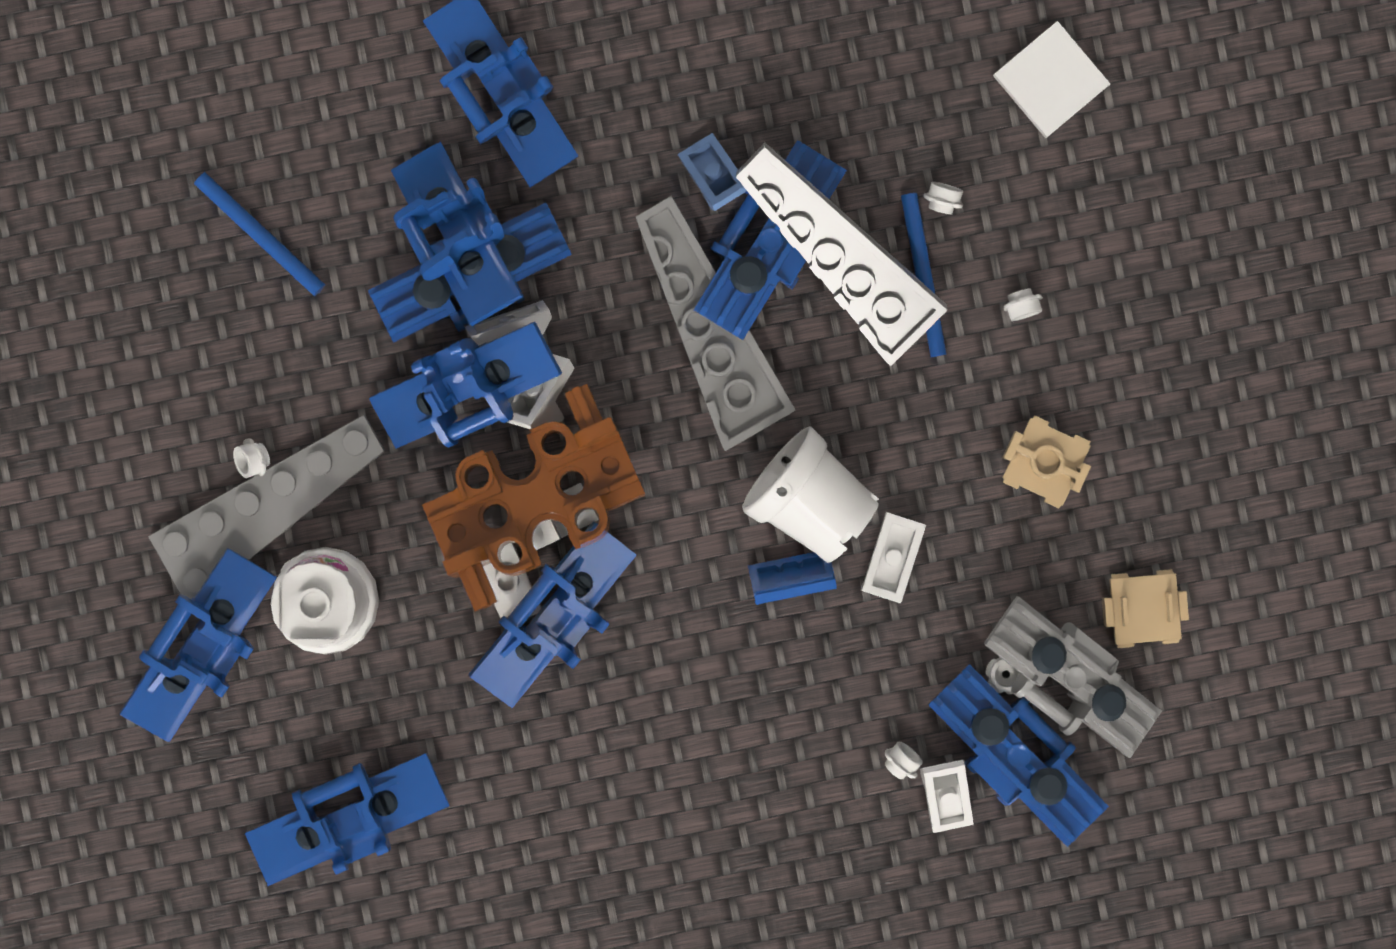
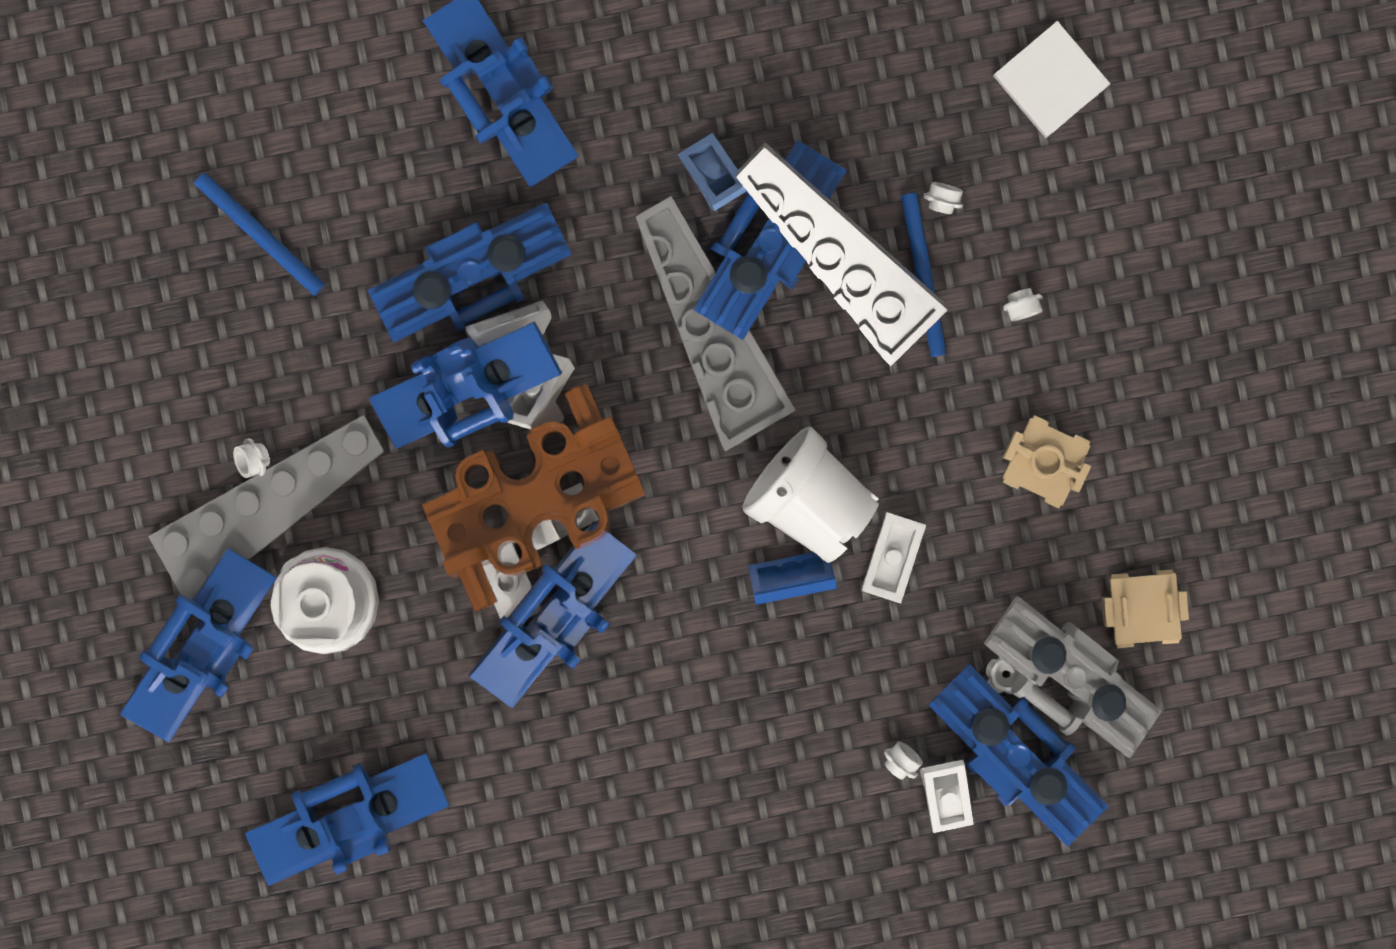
blue piece [391,142,522,327] -> none

